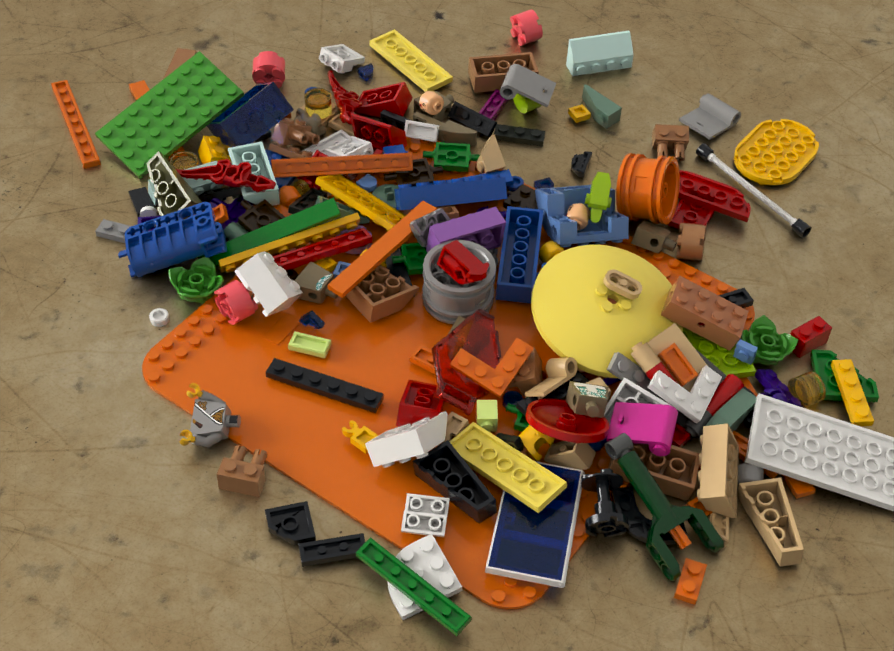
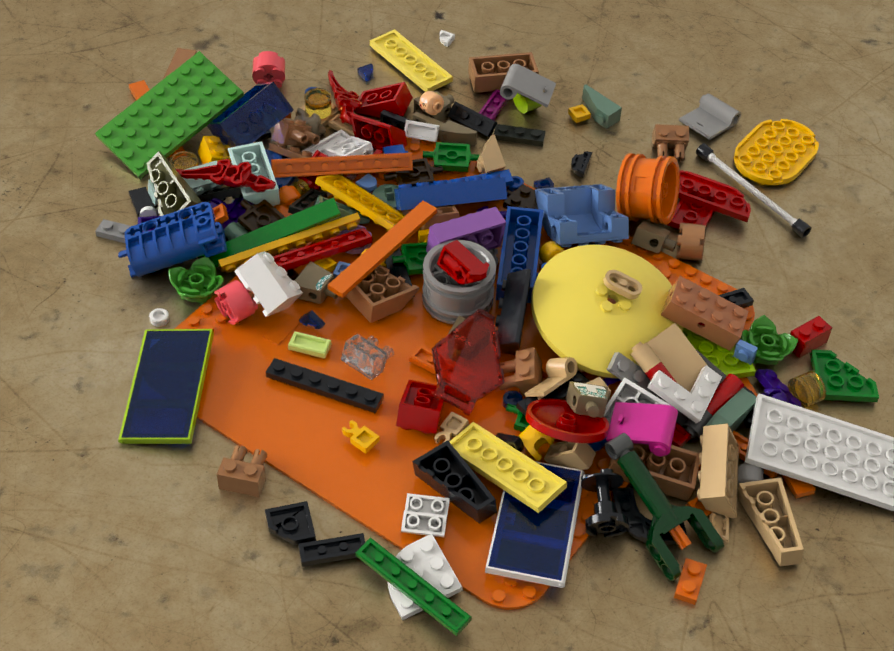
orange tile [51,80,101,169] -> none
light grey torso [180,383,241,447] -> none
white plate [319,44,365,74] -> none
white wedge [365,411,448,468] -> none
light grey slope [409,208,451,248] -> none
orange plate [450,338,534,398] -> none
yellowish green brick [476,400,498,432] -> none
coral brick [510,9,543,46] -> none
light aqua slope [566,31,634,76] -> none
light nougat head [566,203,590,231] -> none
lime hinge [585,172,612,223] -> none
orange tile [658,343,698,387] -> none
yellow plate [831,359,874,427] -> none
none -> clear blue door [118,329,214,444]
none -> clear brick [341,334,394,380]
none -> white tile [439,30,455,47]
none -> black slope [492,269,531,355]

